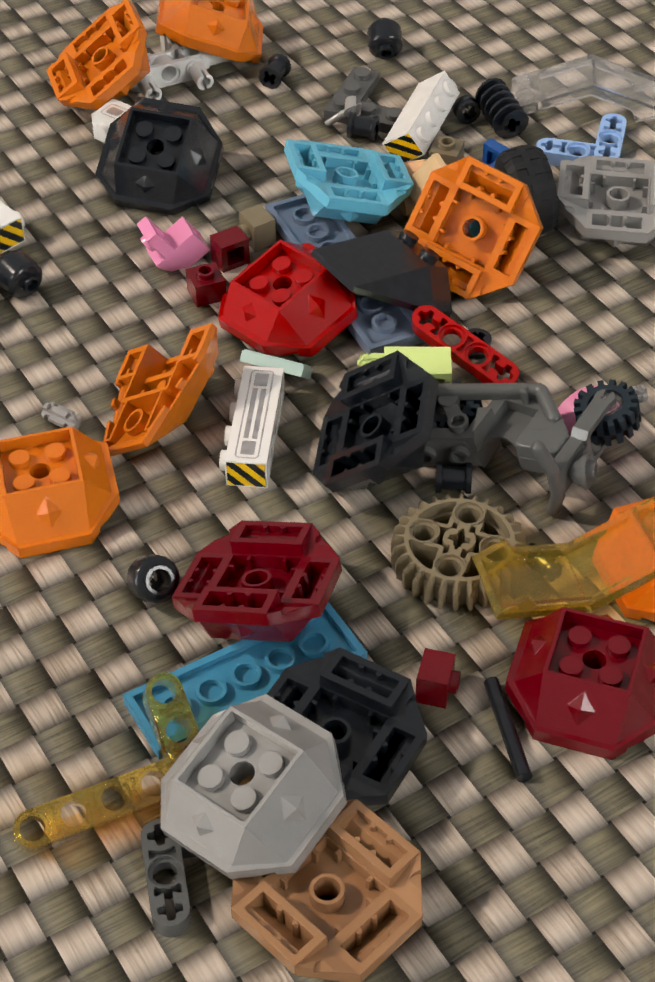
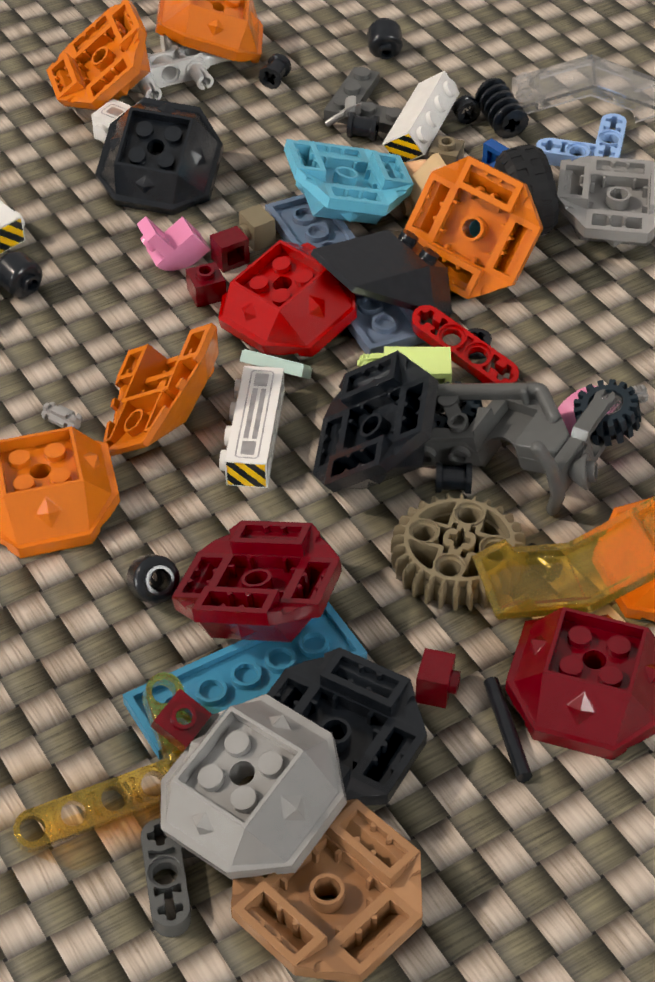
none -> dark red plate [150,689,213,752]

